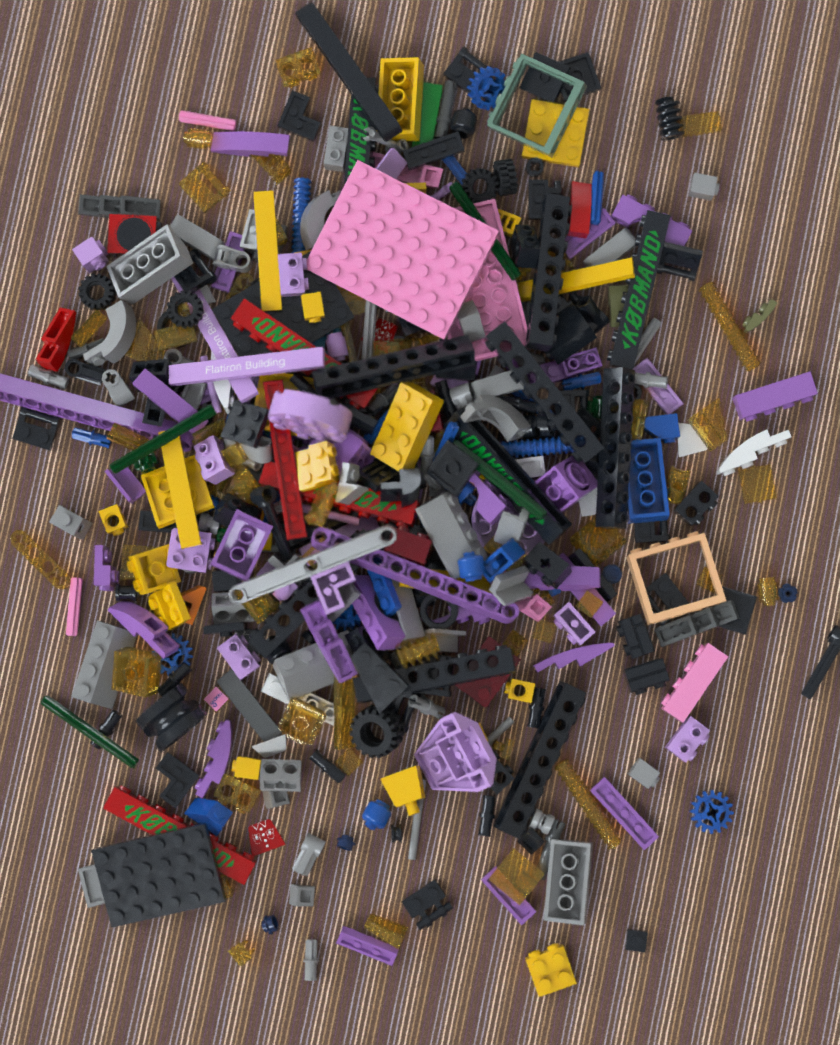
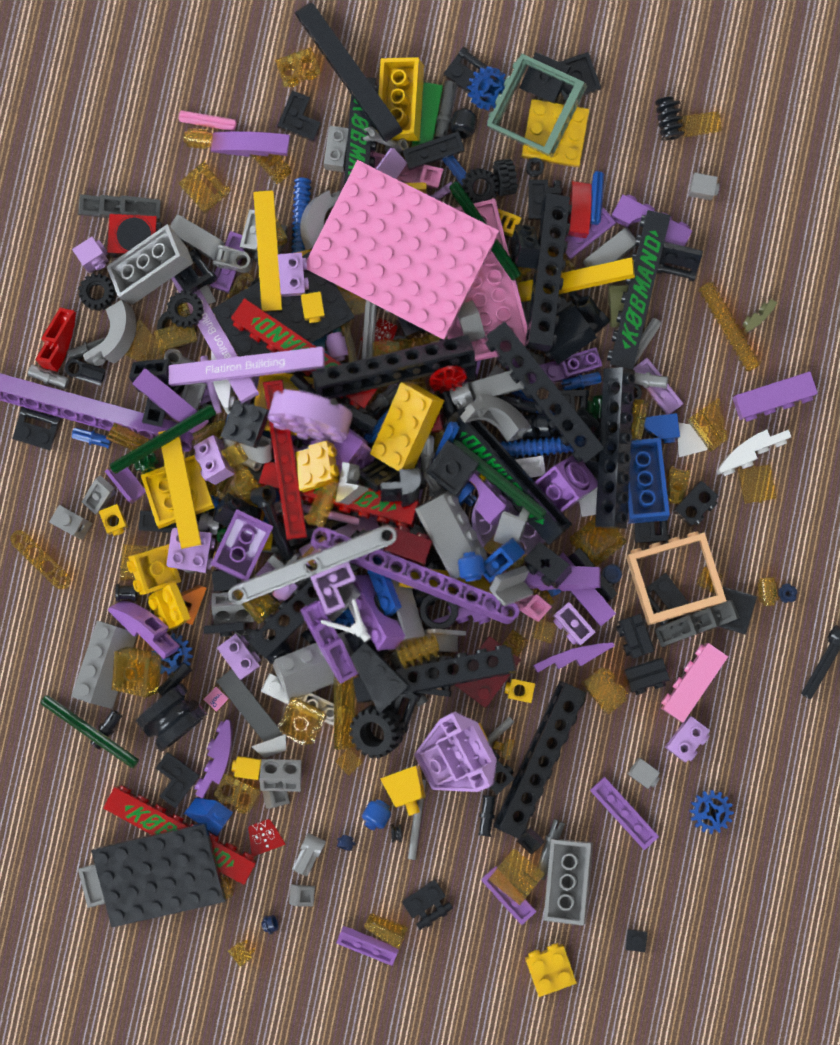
bright pink axle [66,577,83,636] -> none
clear yellow slope [71,309,107,347] -> none
medium lavender plate [94,545,120,591] -> none
light grey piece [102,369,135,407] -> none
light grey axle [303,939,319,981] -> none
black axle [309,749,346,783] -> none
light grey pin [408,695,445,719] -> none
black pin [527,687,546,729] -> none
light grey wheel [529,808,555,835] -> none
clear yellow piece [554,759,623,850] -> none
clear yellow tile [575,590,603,619] -> none
none -> light grey slope [82,475,116,515]
none -> white plant [321,599,371,642]
none -> red wheel [429,366,467,393]
none -> clear yellow brick [581,667,628,714]

